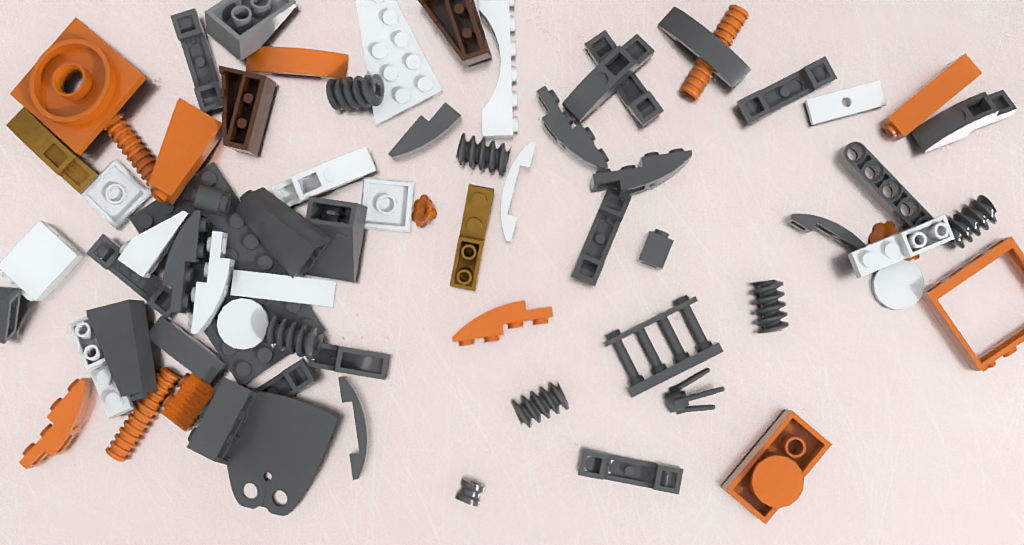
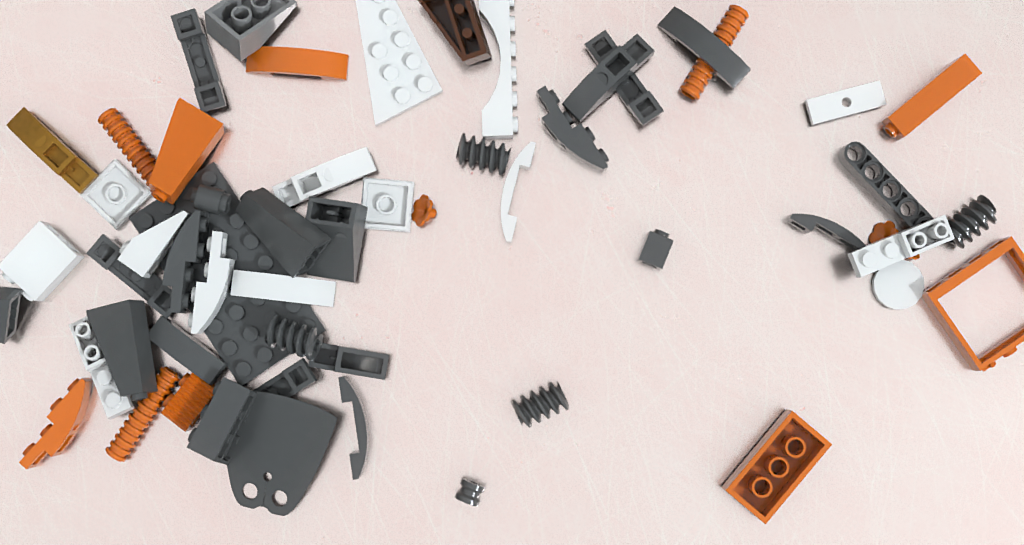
orange piece [10,17,147,156] -> none
white tile [217,298,269,350] -> none
reddish brown wedge [219,66,276,156] -> none
dark grey piece [326,74,384,110] -> none
dark grey slope [388,102,462,160] -> none
pearl gold slope [450,184,494,291] -> none
orange slope [452,300,553,346] -> none
dark grey slope [571,188,632,286] -> none
dark grey slope [578,449,684,495] -> none
dark grey slope [590,148,692,197] -> none
dark grey fence [602,295,724,398] -> none
dark grey plant [664,368,725,415] -> none
dark grey slope [737,56,837,124] -> none
orange tile [750,455,804,508] -> none
dark grey piece [751,280,789,334] -> none
dark grey slope [912,90,1017,152] -> none

